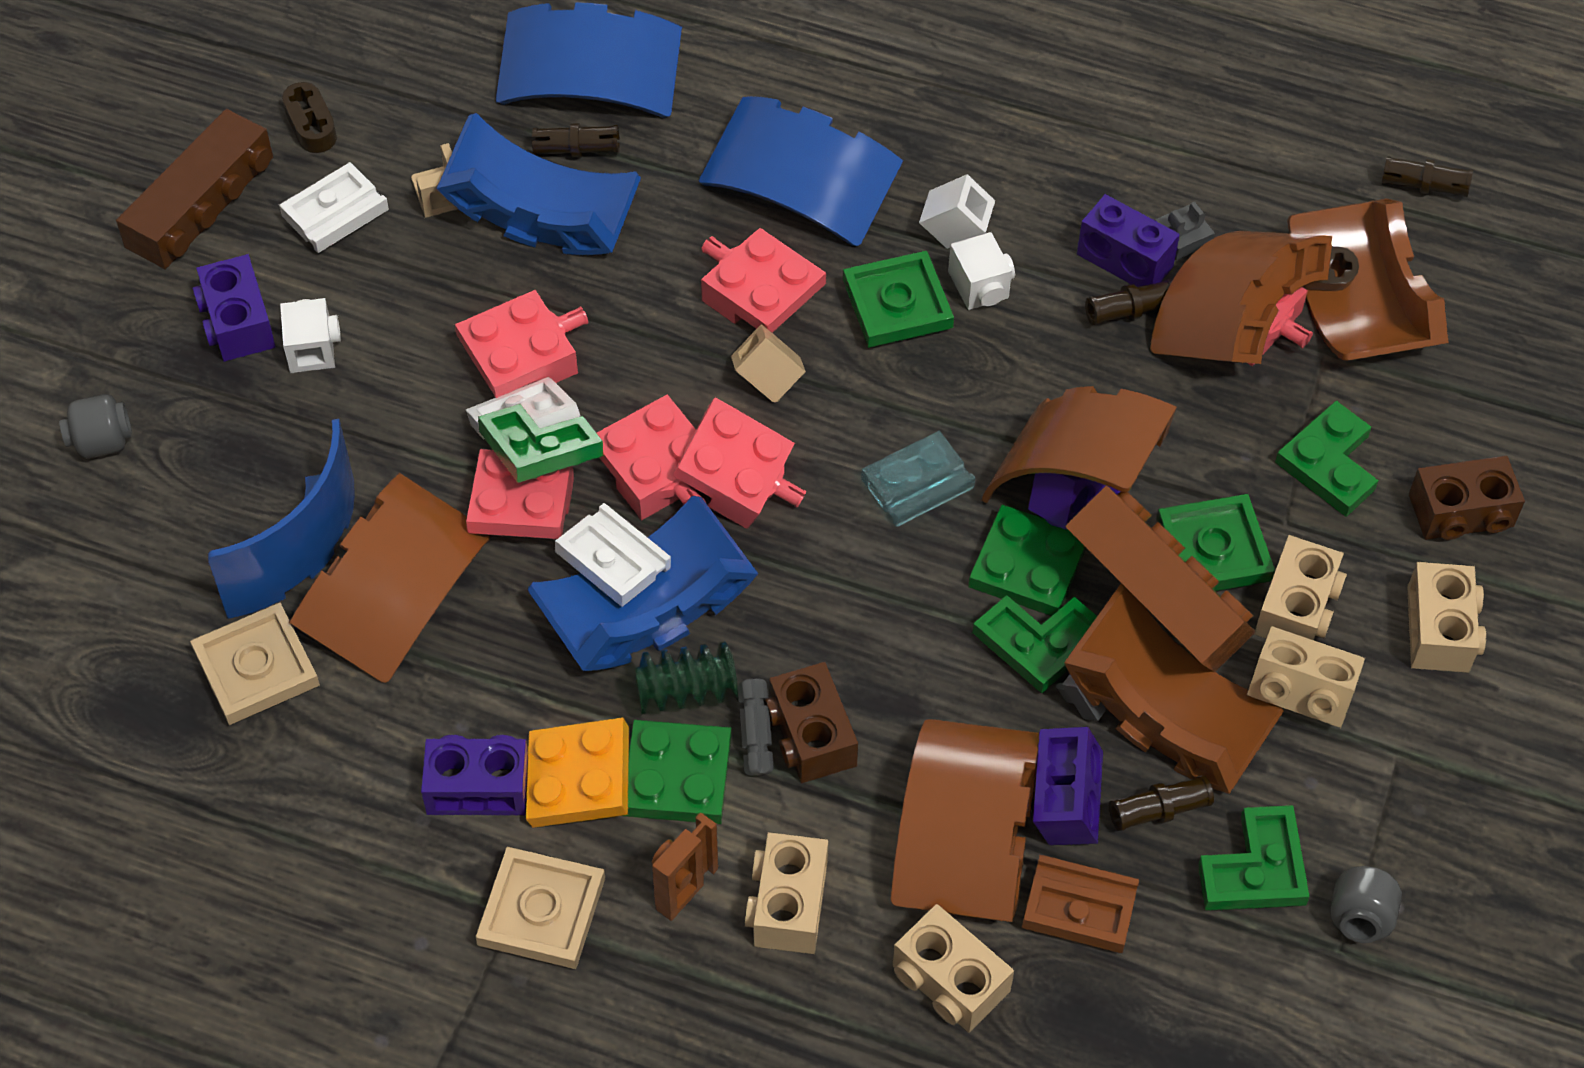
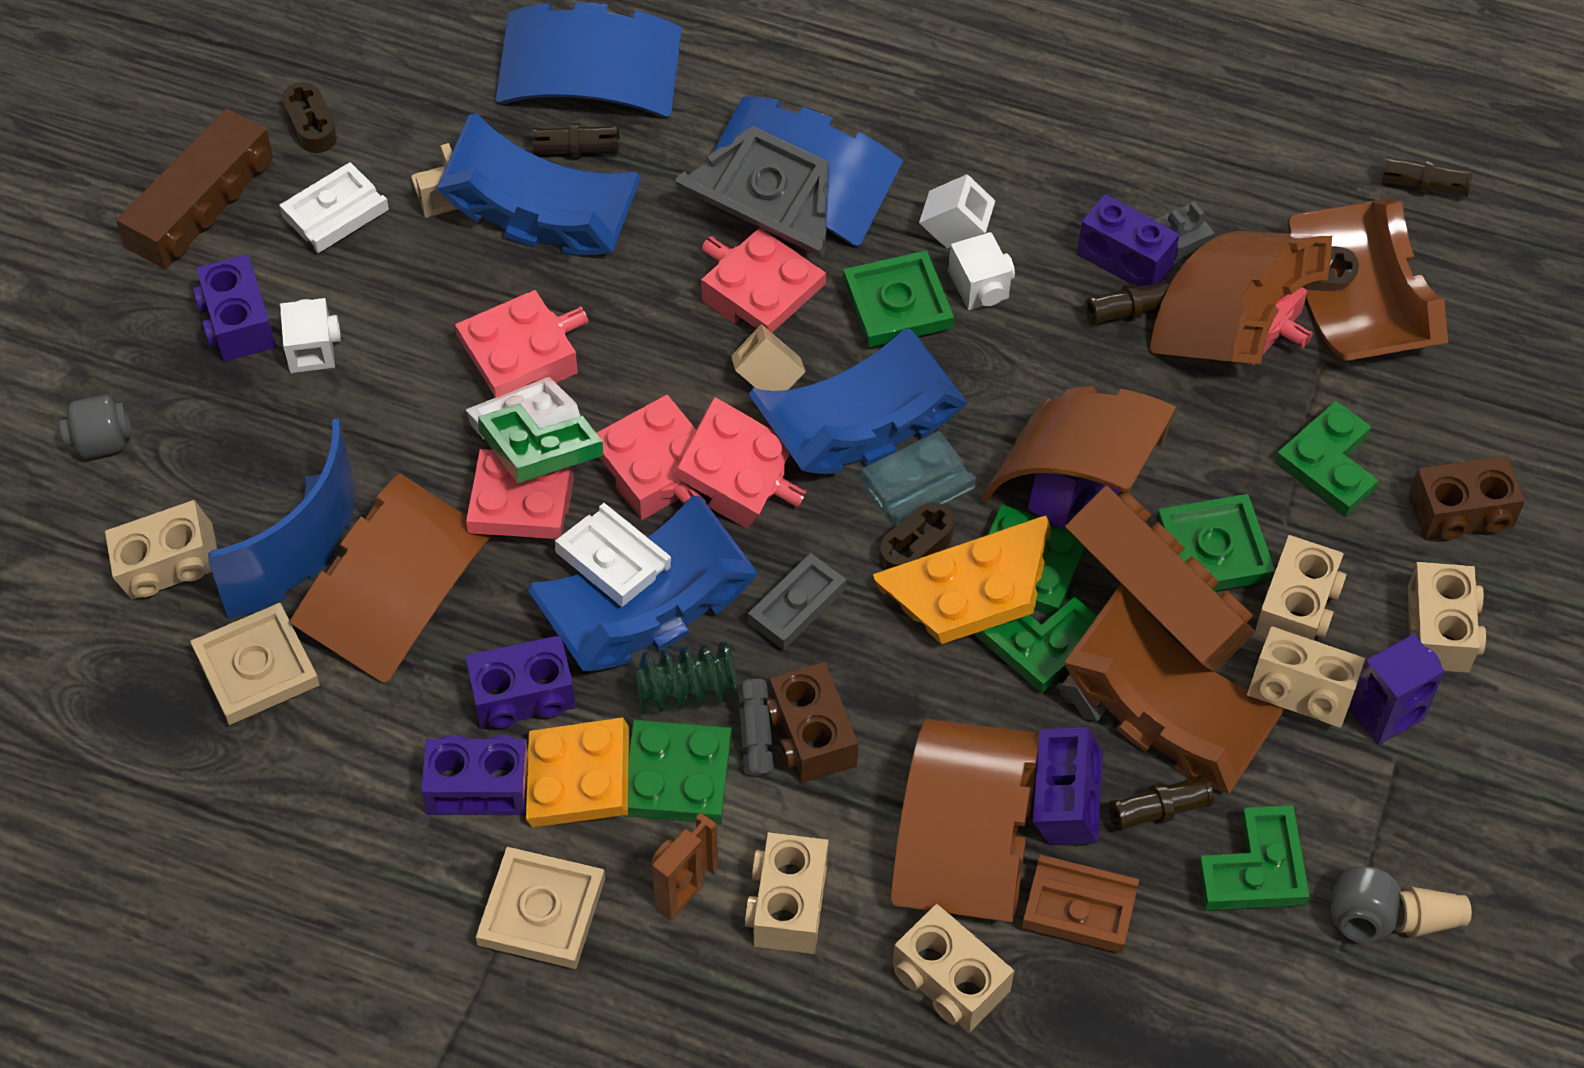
none -> tan brick [105,500,217,600]
none -> dark purple brick [465,635,576,729]
none -> dark grey wing [675,126,830,258]
none -> dark grey plate [748,553,847,650]
none -> blue panel [749,329,968,474]
none -> light orange wing [873,515,1051,644]
none -> dark brown beam [879,502,955,570]
none -> dark purple brick [1348,634,1445,745]
none -> tan cone [1394,886,1472,938]

